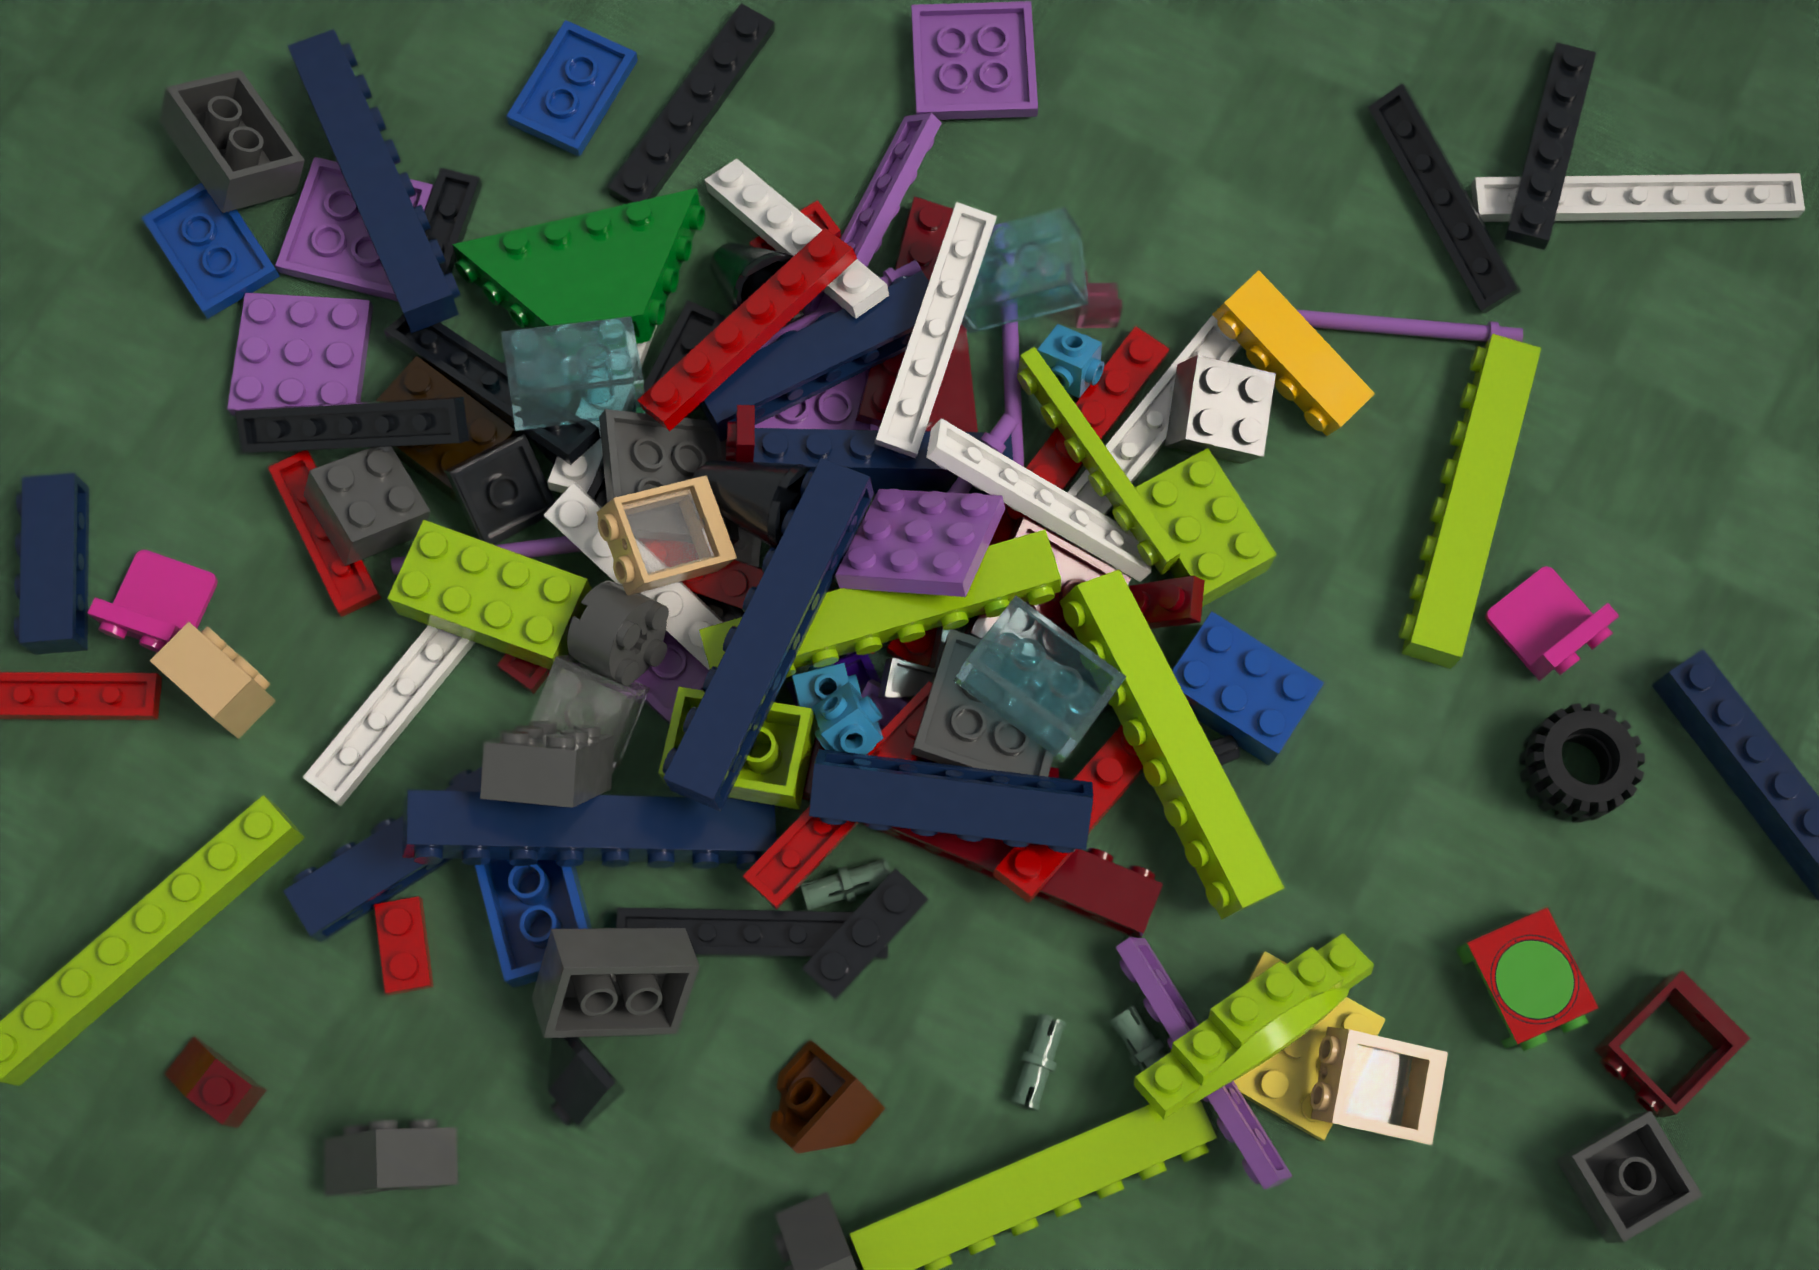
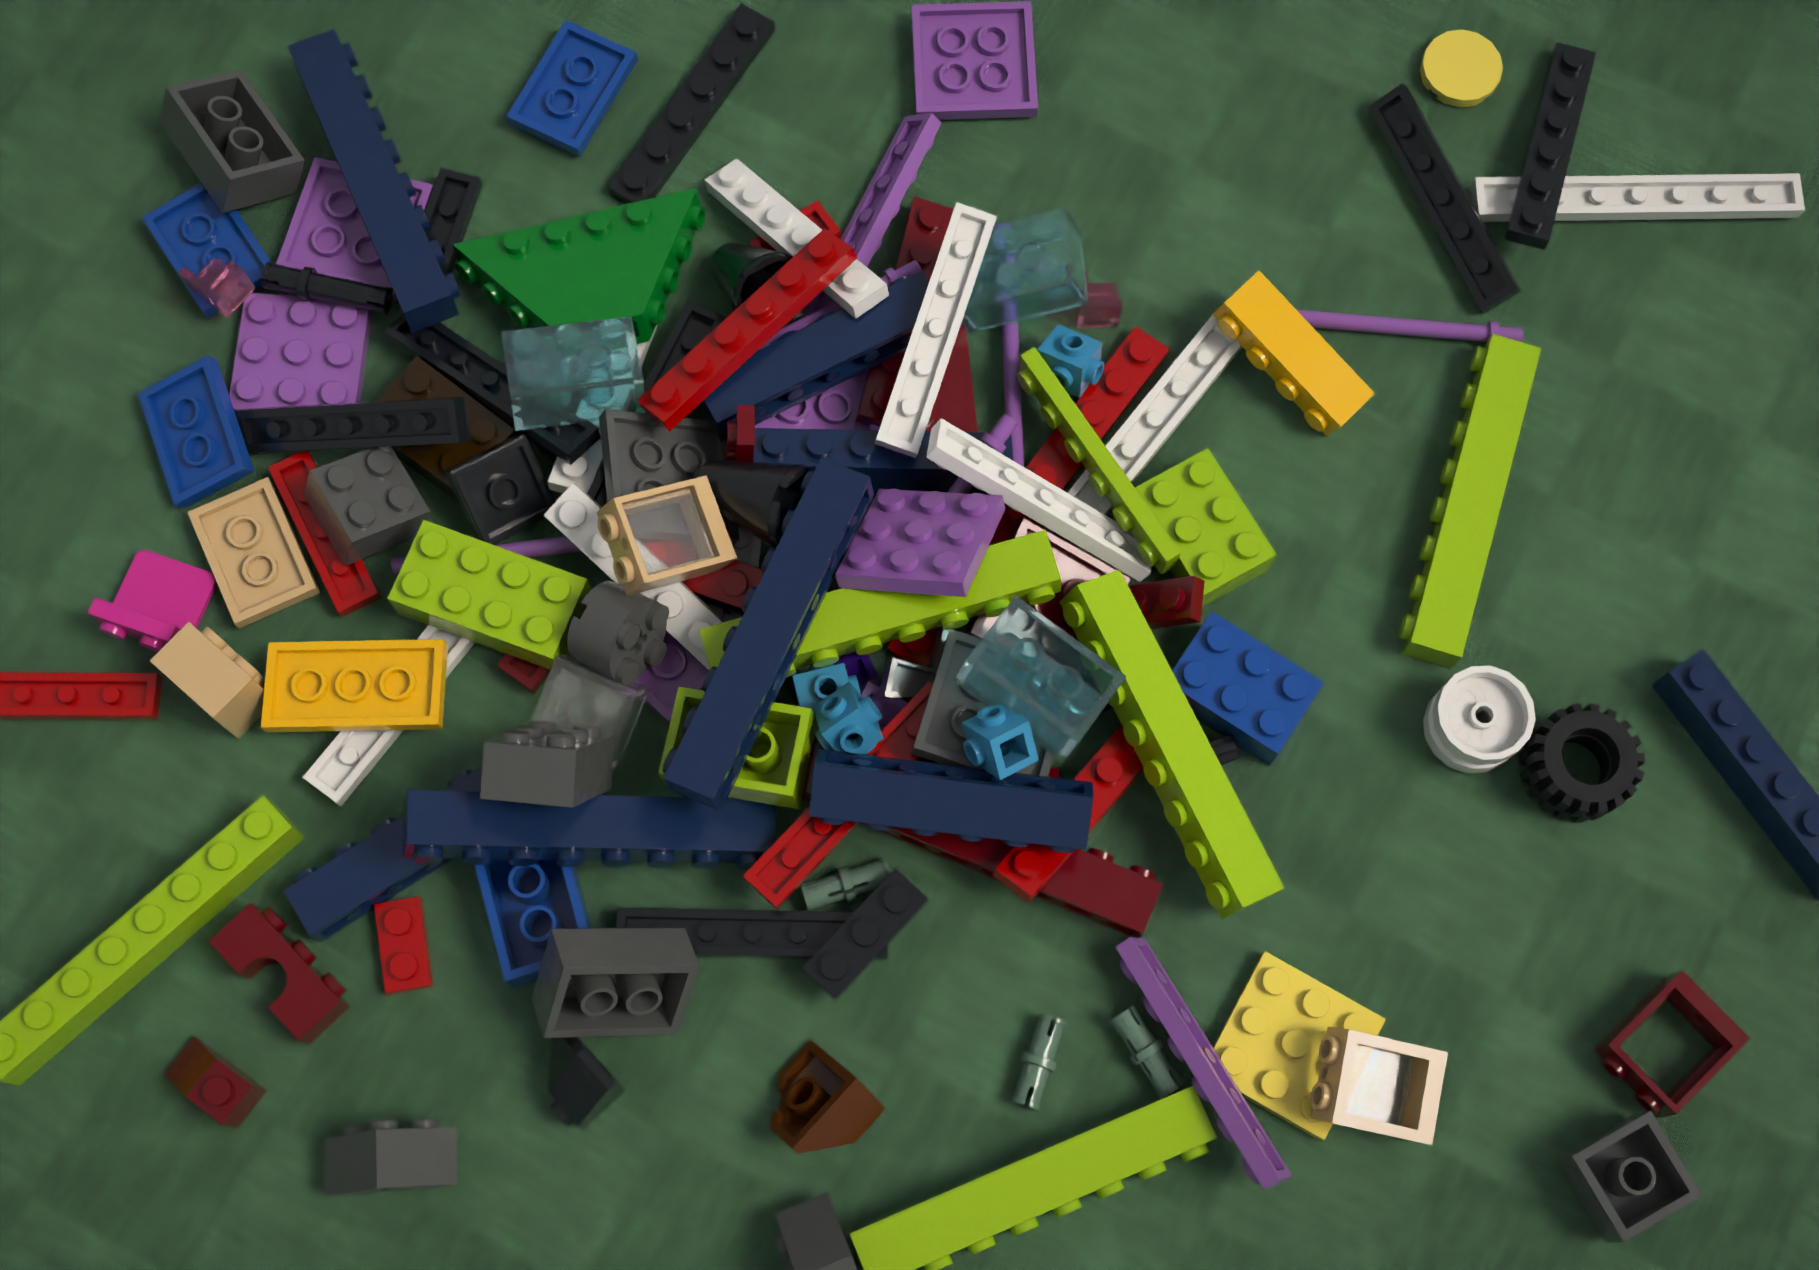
dark blue brick [14,473,89,655] -> none
lime piece [1134,933,1374,1120] -> none
brick [1165,355,1276,464] -> none
panel [1456,907,1599,1052] -> none
dark pink bracket [1485,566,1619,681] -> none
none -> blue plate [138,356,254,509]
none -> clear pink panel [178,258,255,318]
none -> tan plate [187,477,320,629]
none -> dark red arch [208,903,351,1045]
none -> black pin [261,262,393,315]
none -> yellow plate [261,639,448,732]
none -> dark azure brick [962,704,1039,780]
none -> light yellow tile [1420,29,1503,108]
none -> white wheel [1423,666,1536,773]

